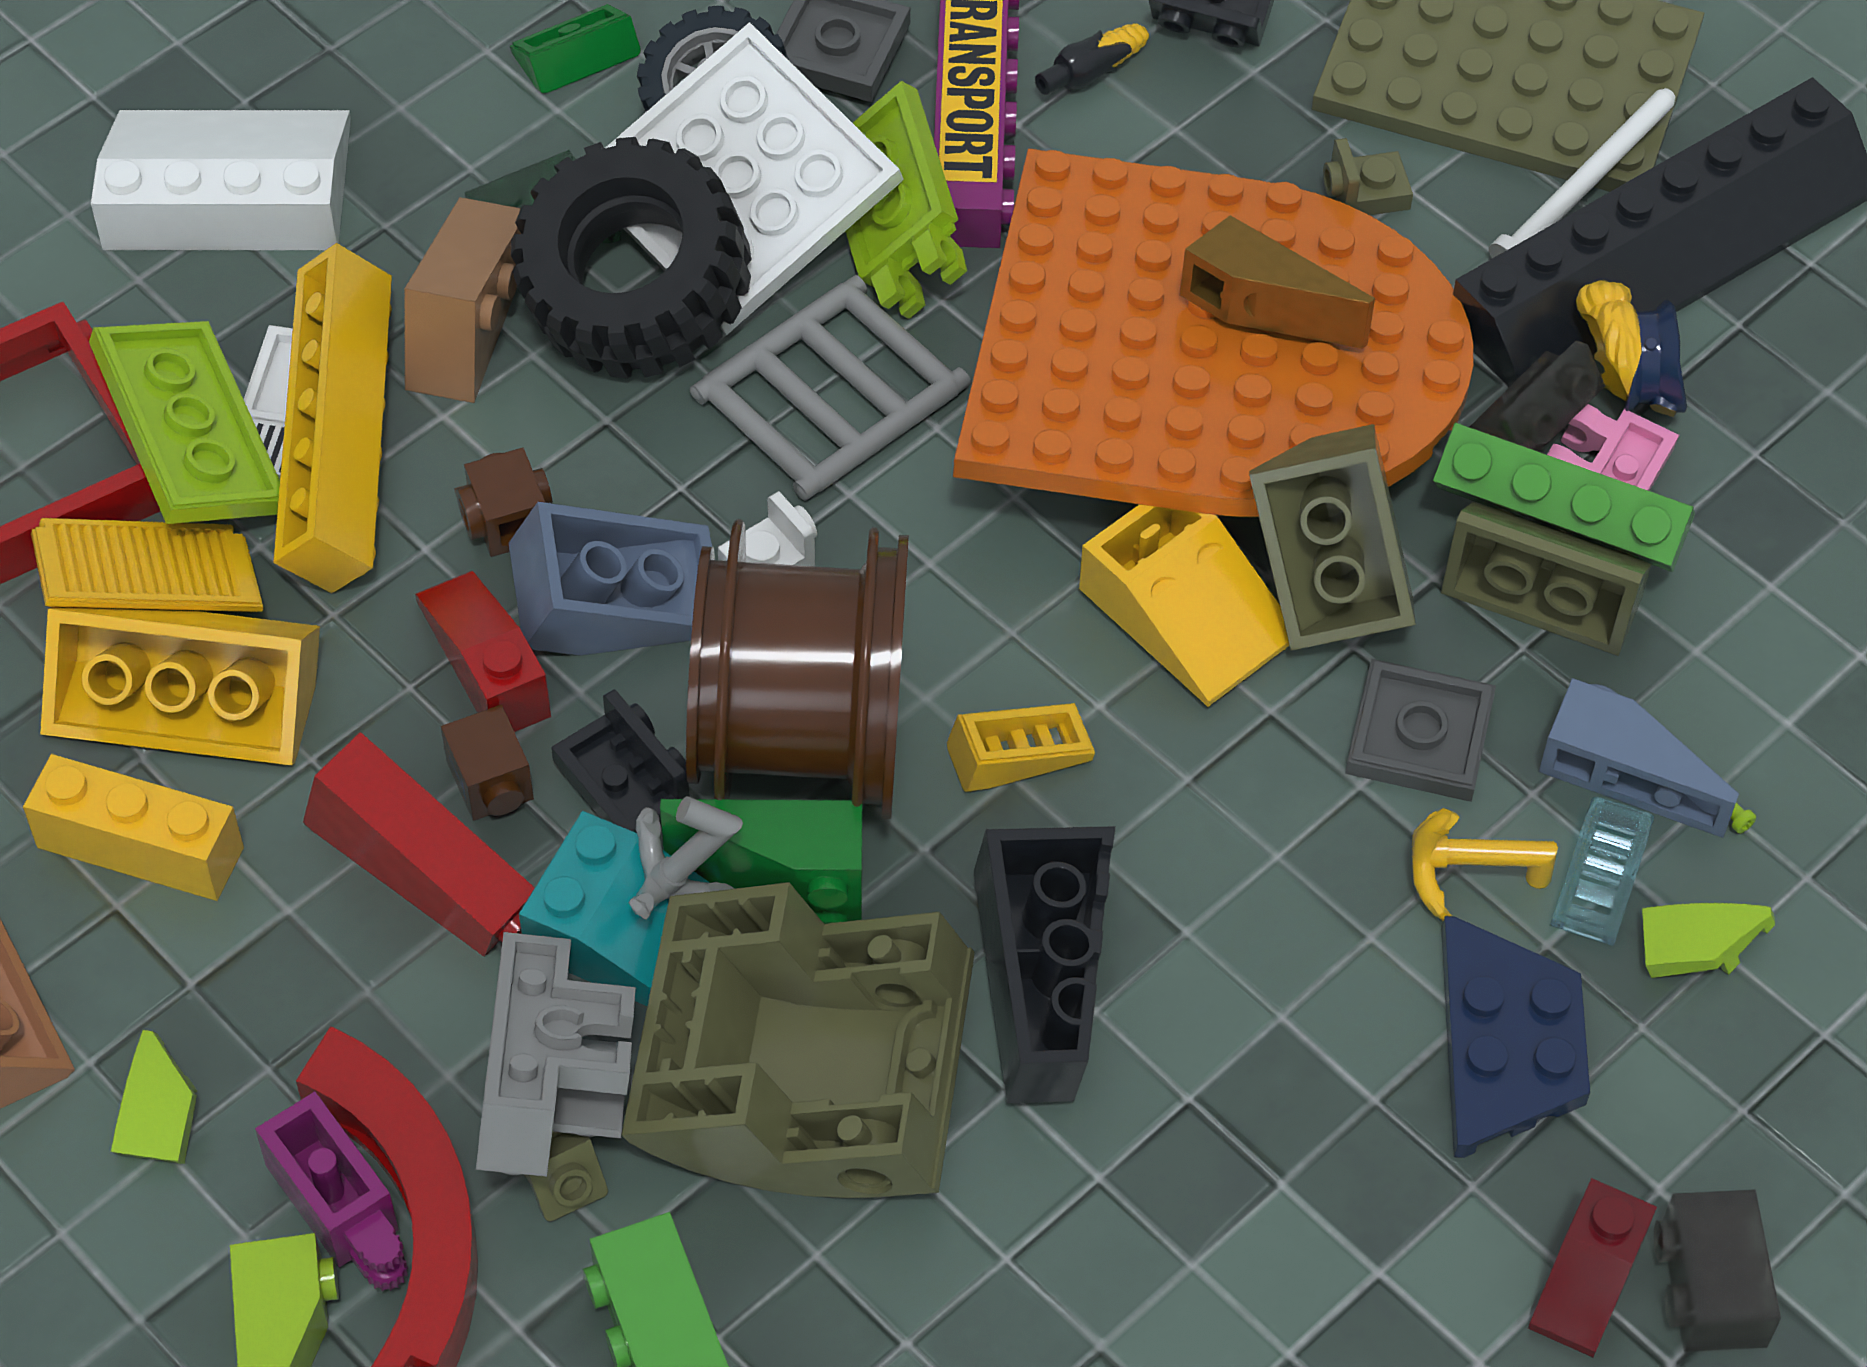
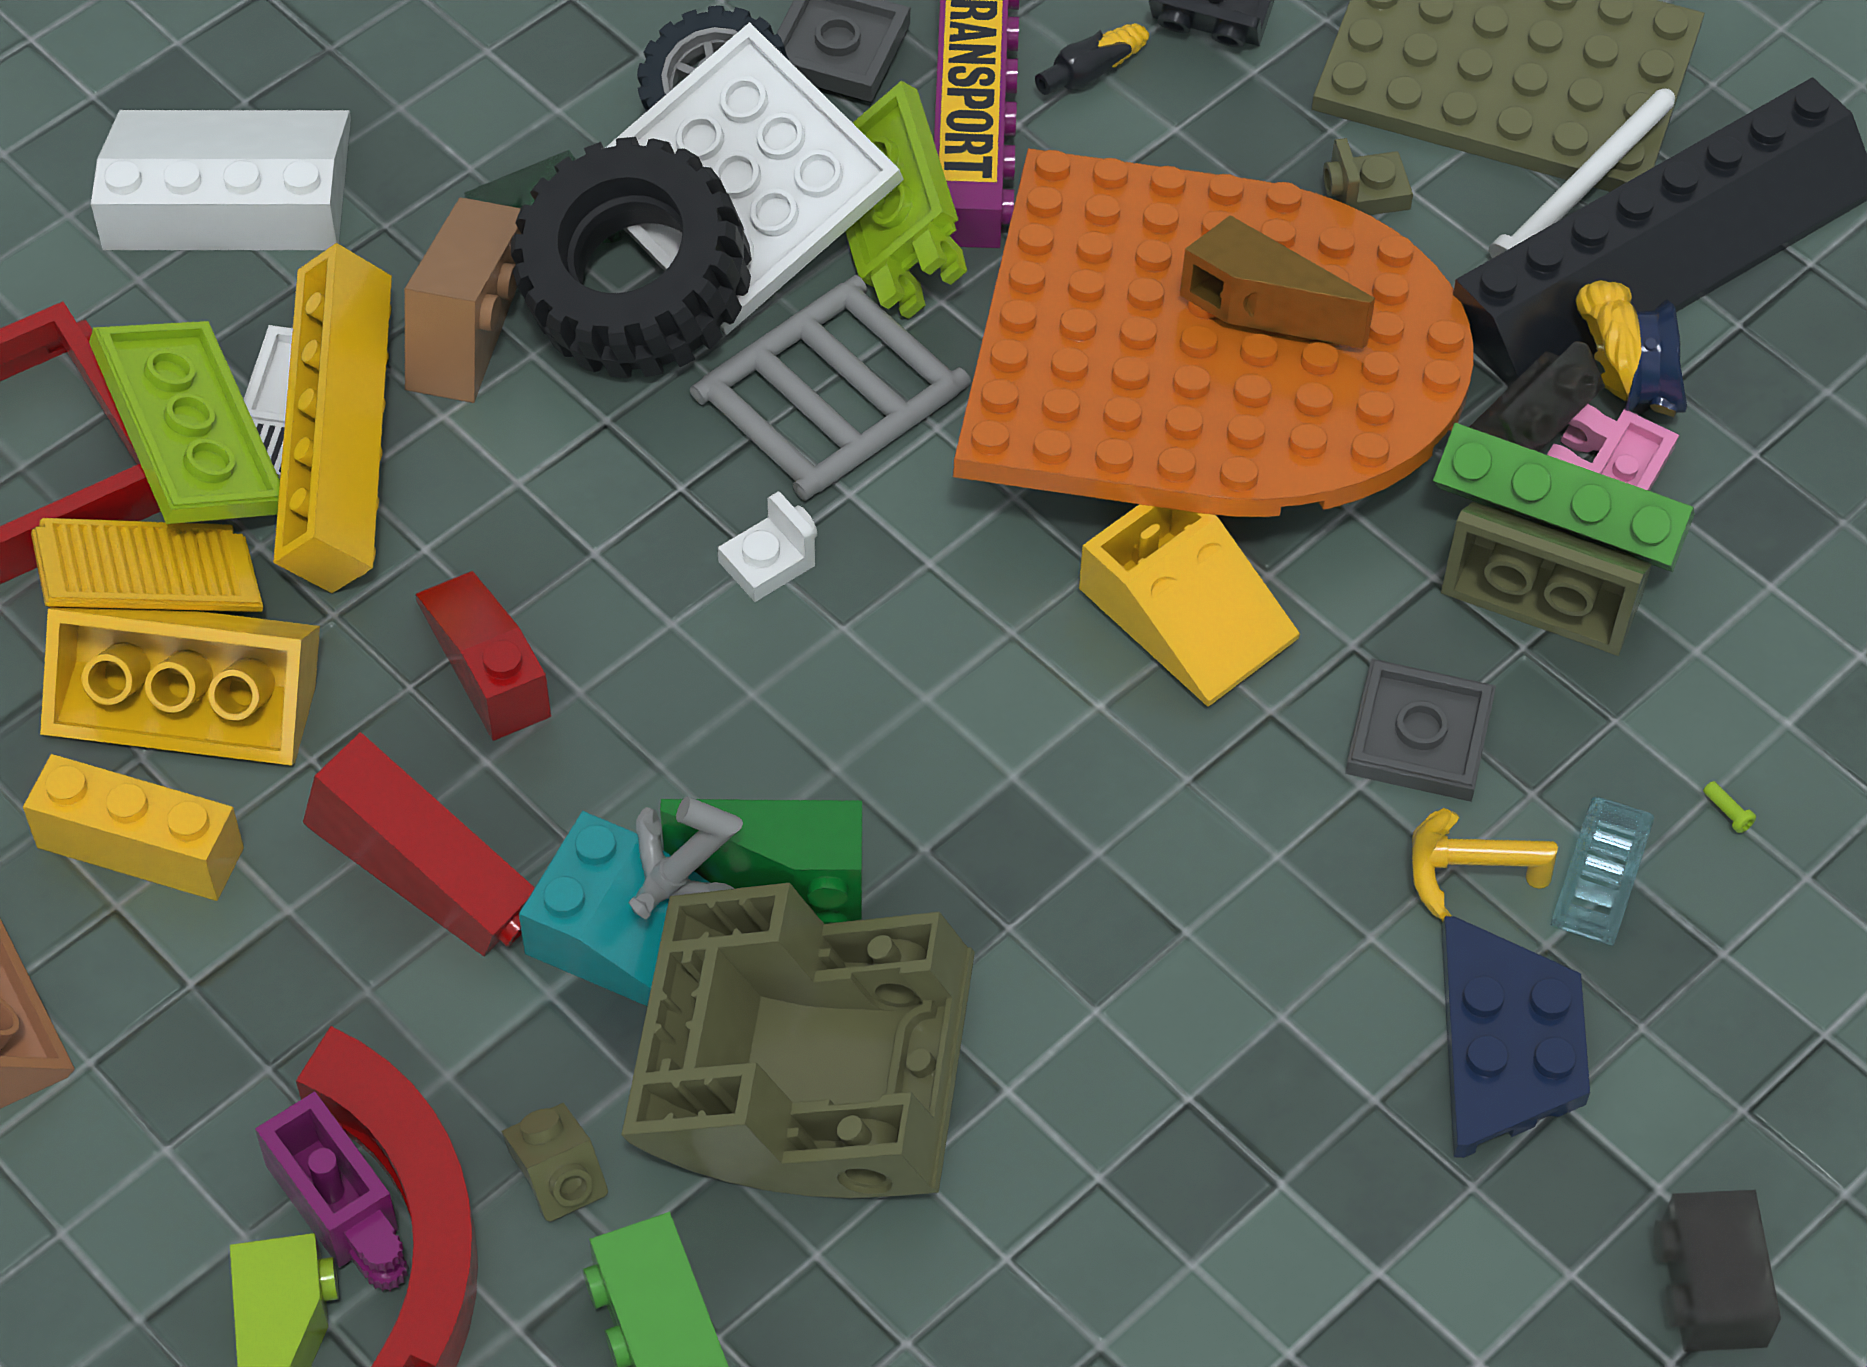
lime slope [111,1030,197,1164] -> none
reddish brown brick [441,704,534,821] -> none
reddish brown brick [454,447,553,557] -> none
light grey piece [476,932,636,1177] -> none
sand blue slope [509,502,712,655] -> none
green slope [510,4,641,93] -> none
black bracket [551,689,690,833] -> none
reddish brown wheel [686,519,909,819] -> none
yellow slope [947,703,1095,792] -> none
black wedge [974,826,1116,1104] -> none
olive slope [1249,424,1416,651] -> none
dark red slope [1528,1178,1657,1358] -> none
sand blue slope [1539,678,1739,838] -> none
lime slope [1642,903,1775,978] -> none

